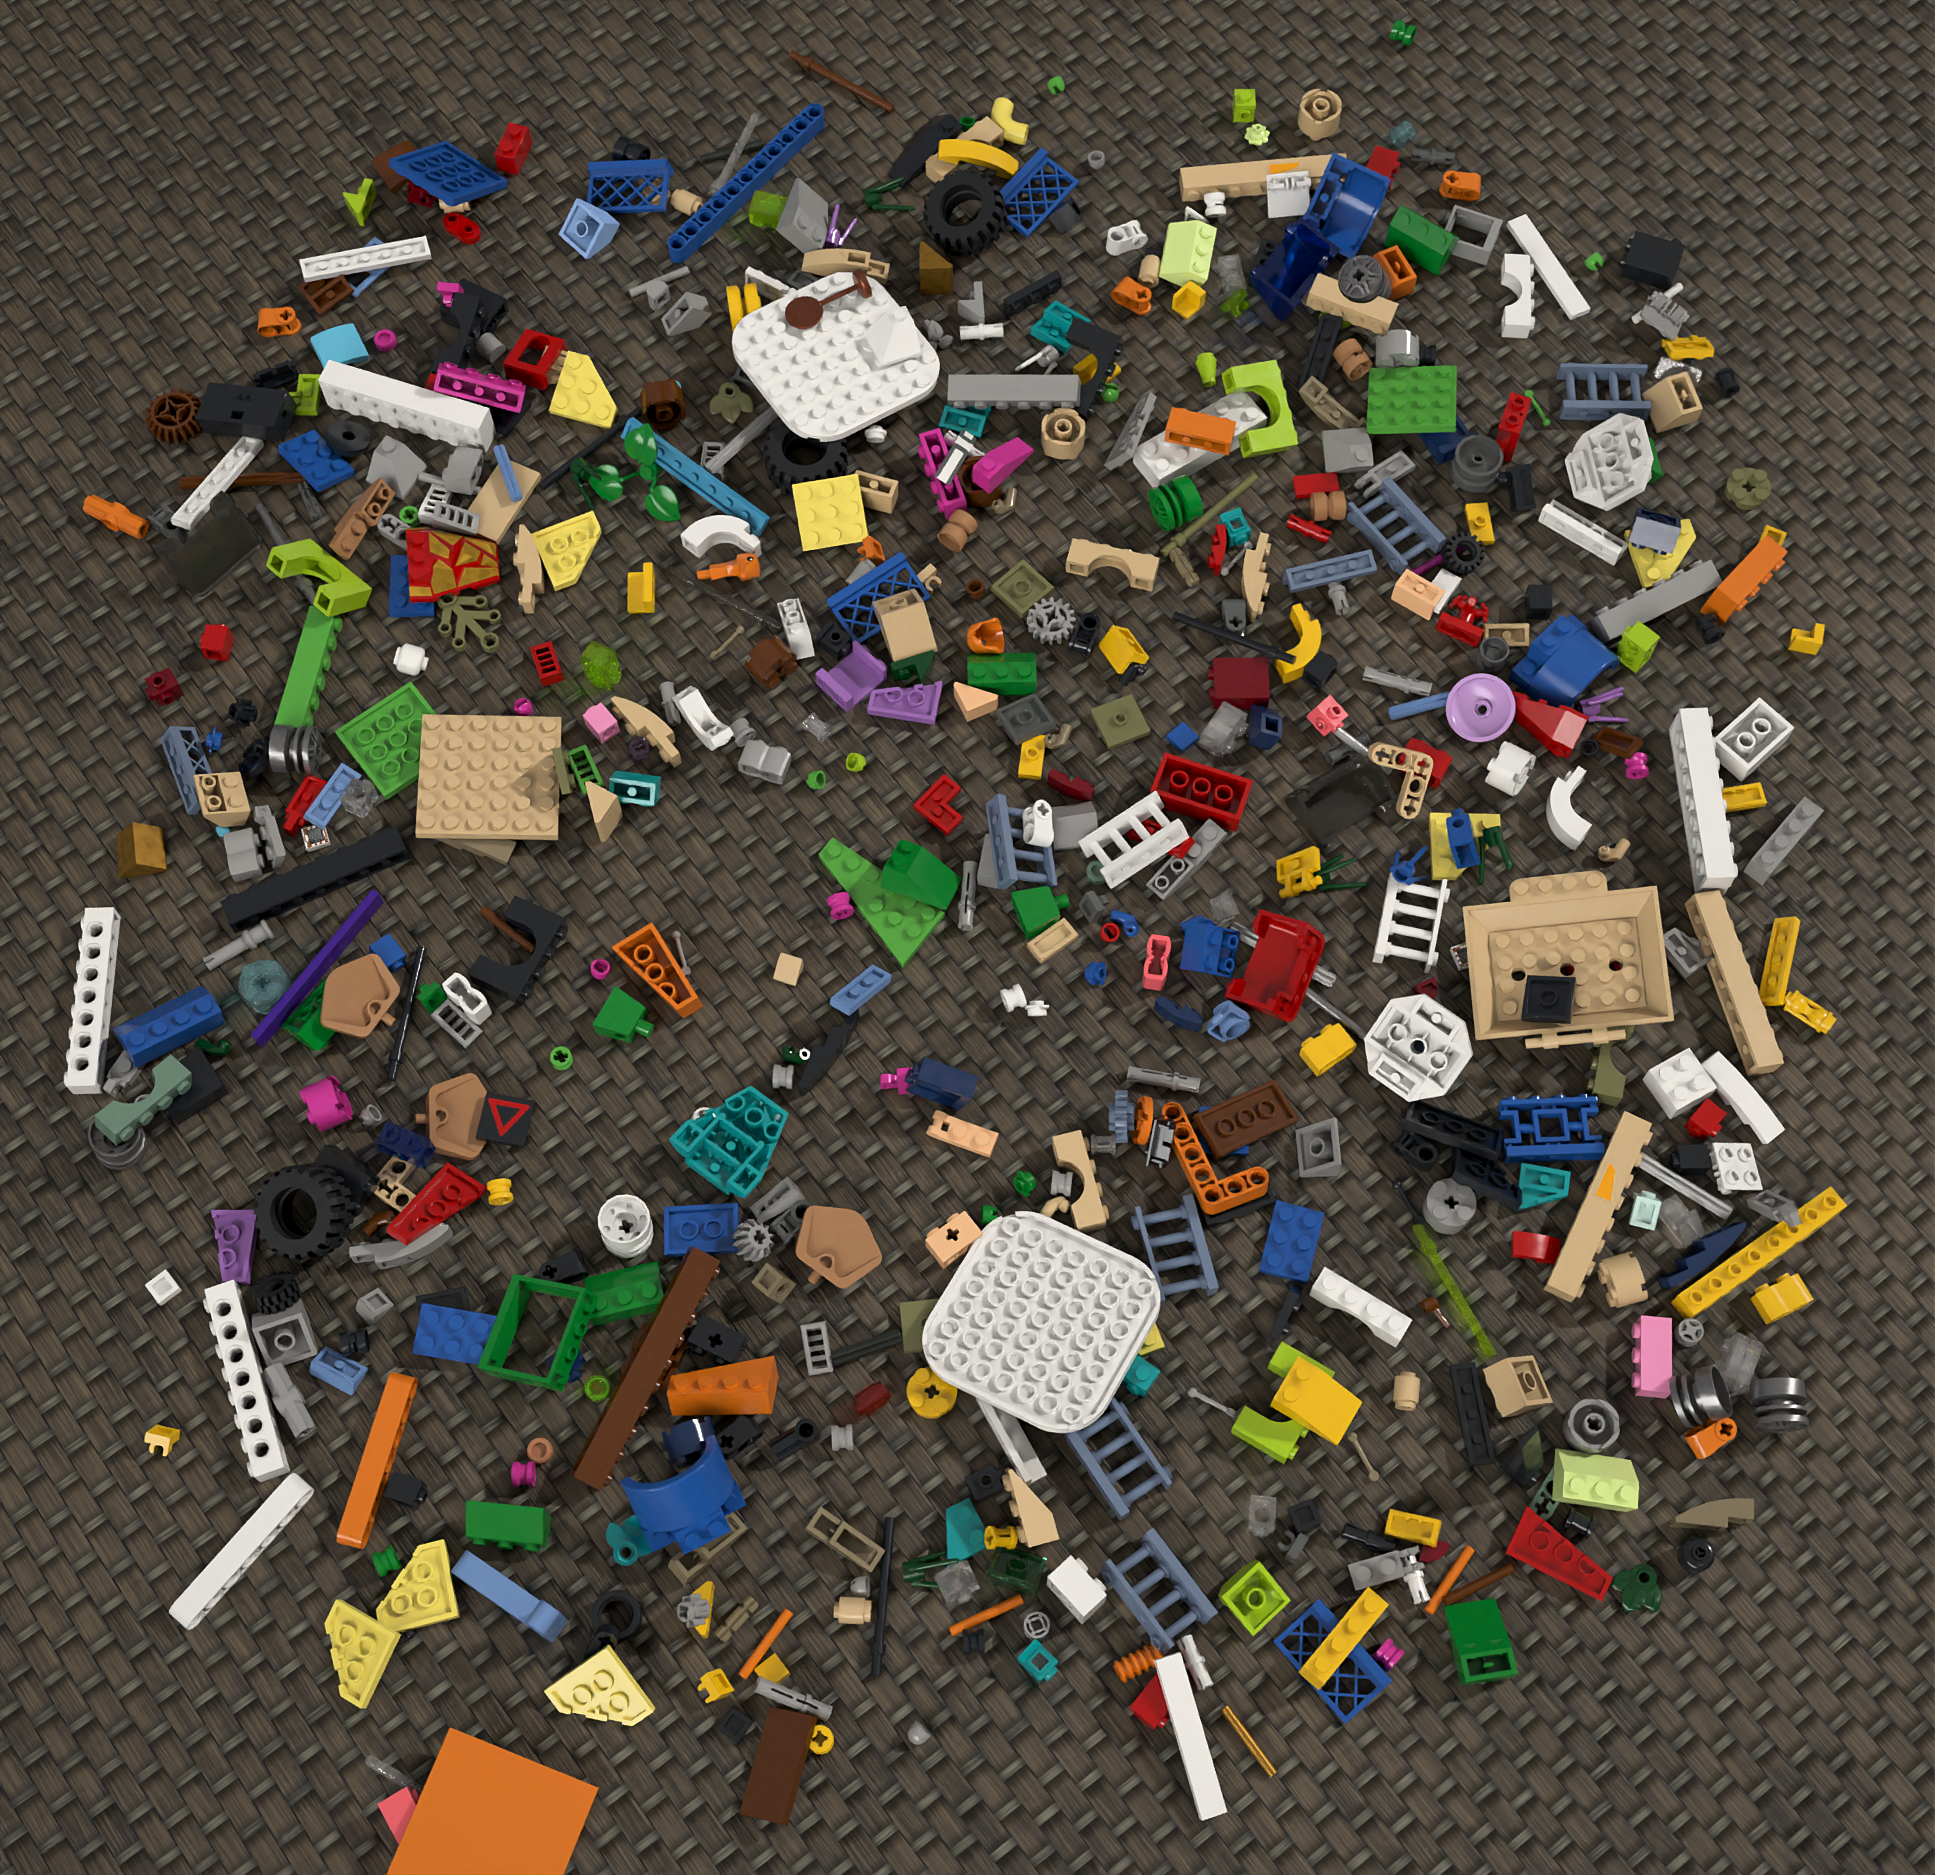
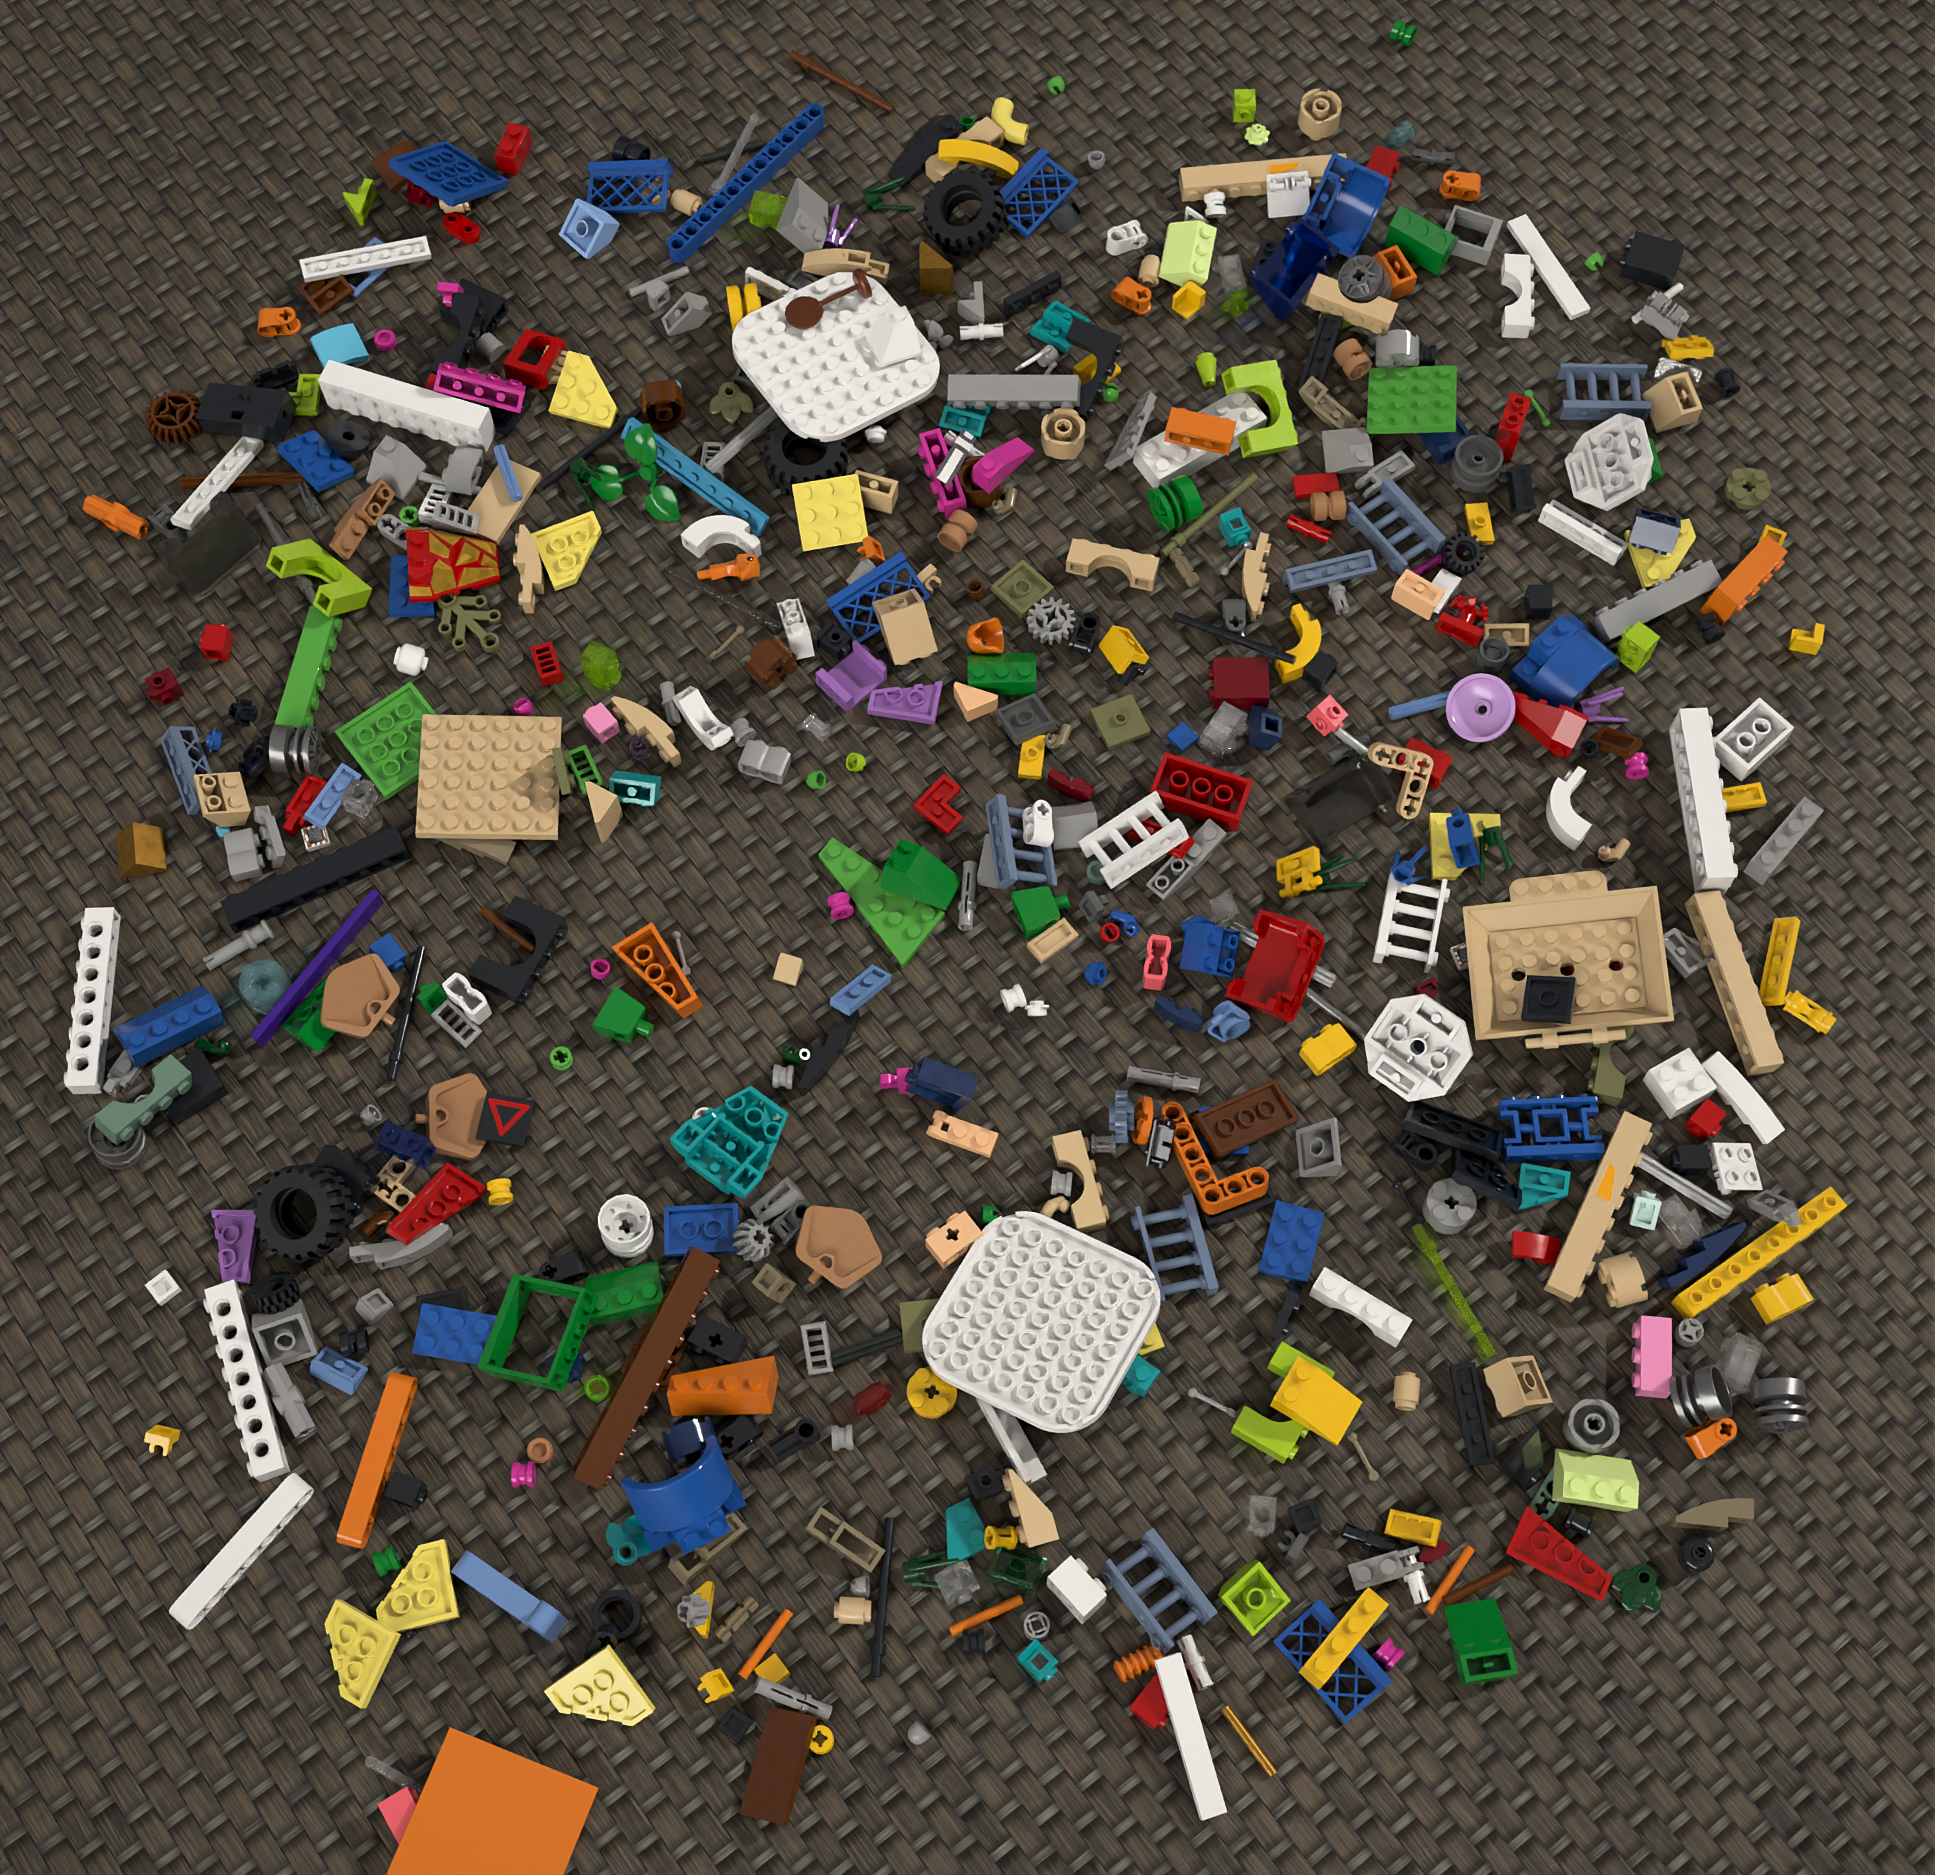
dark pink brick [300,1075,353,1132] -> none
green slope [466,1501,552,1552] -> none
yellow panel [627,562,655,614] -> none
dark green slope [890,650,935,686] -> none
green plate [1013,1170,1036,1197] -> none
sand blue fence [1063,1398,1173,1521] -> none
red slope [1207,524,1226,576] -> none
light grey pin [1362,666,1433,697] -> none
reddish brown hand [1420,1297,1450,1328] -> none
white brick [1485,741,1536,796] -> none

